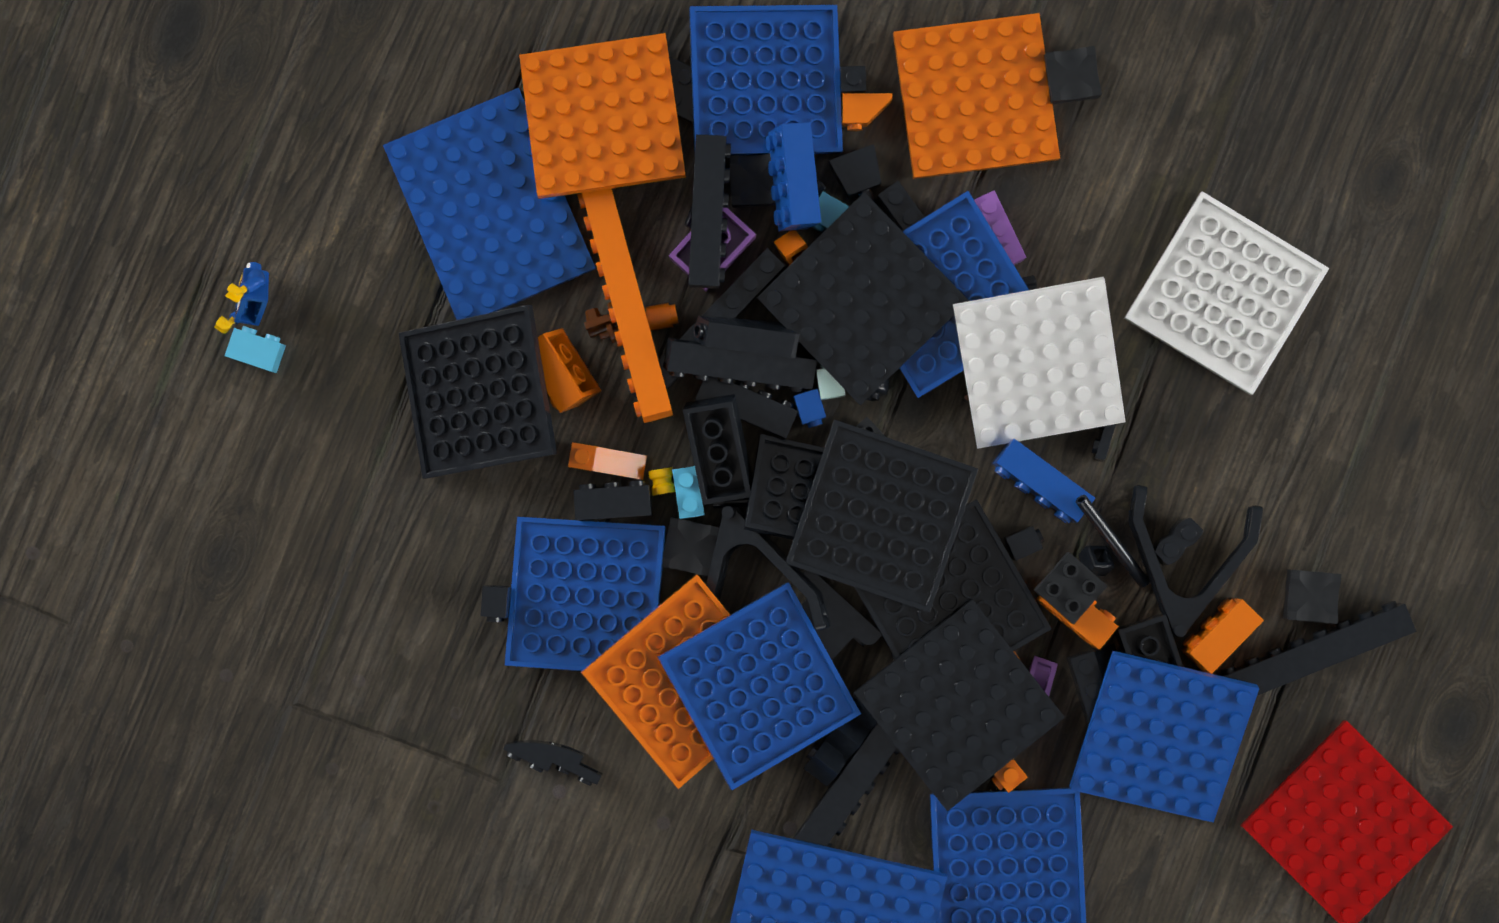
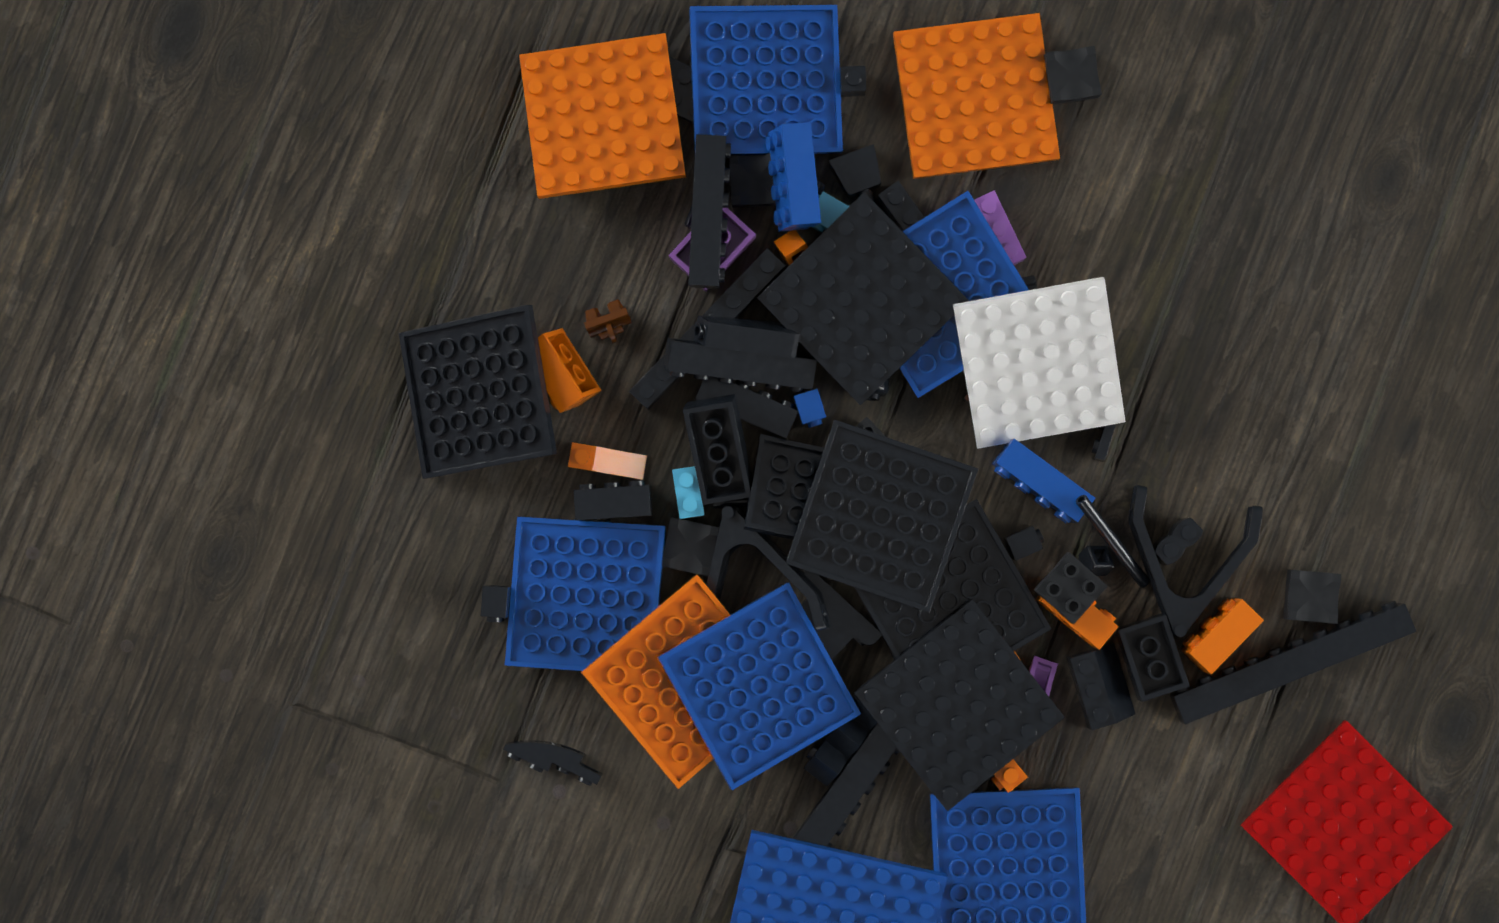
blue torso [214,262,269,334] -> none
medium azure brick [225,326,286,373] -> none
blue plate [383,88,596,320] -> none
orange brick [577,188,673,423] -> none
orange brick [645,303,679,331] -> none
yellow wheel [648,467,675,496] -> none
light aqua brick [816,365,845,400] -> none
orange slope [842,93,892,131] -> none
blue plate [1069,651,1259,823] -> none
white plate [1124,191,1329,395] -> none

